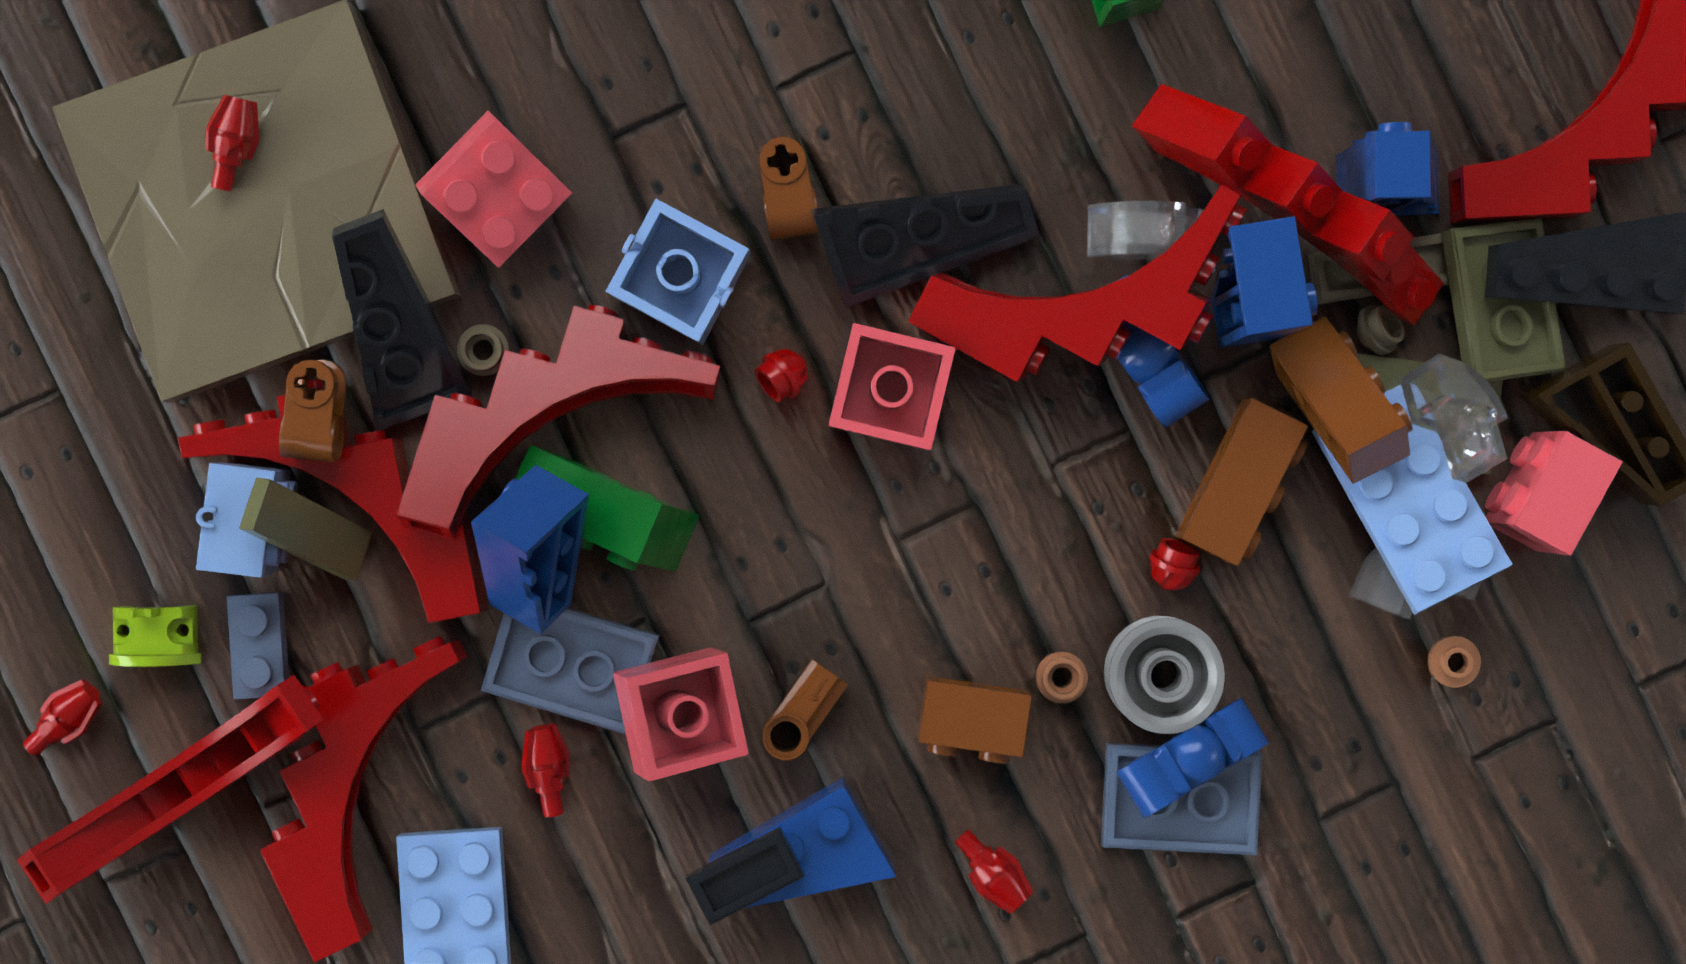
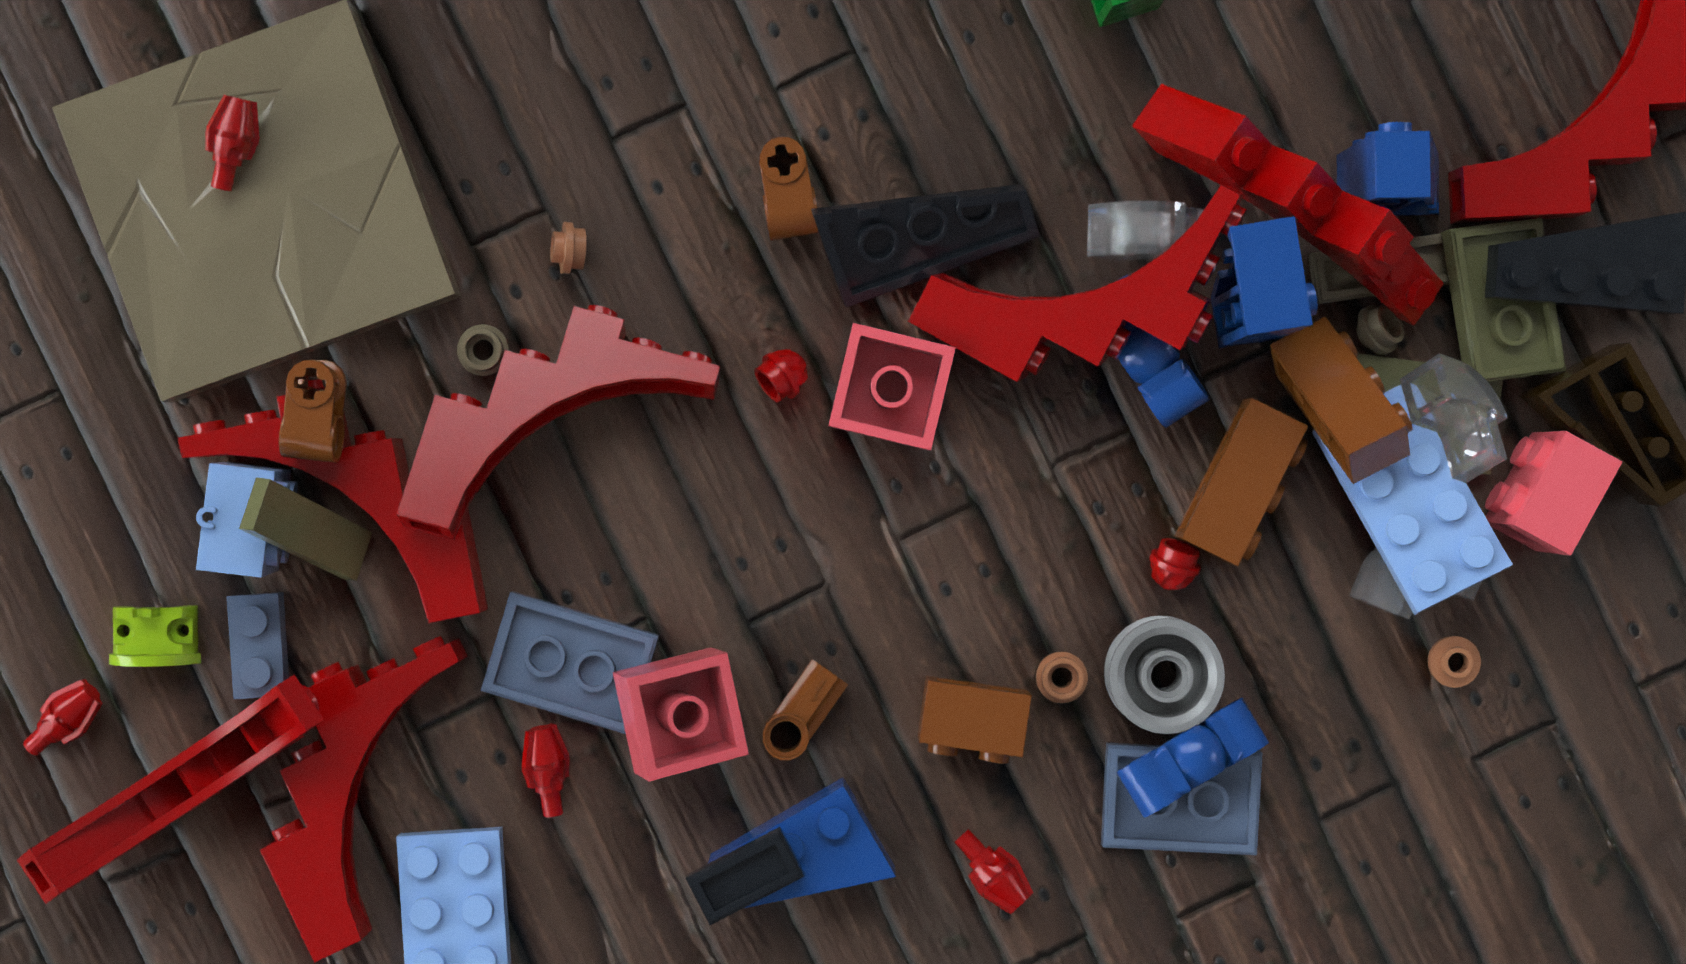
black wing [332,209,472,431] -> none
coral brick [415,111,572,268] -> none
blue wedge [471,465,589,634] -> none
green wedge [515,445,700,571] -> none
light blue brick [606,199,751,345] -> none
none -> nougat plate [550,222,586,274]

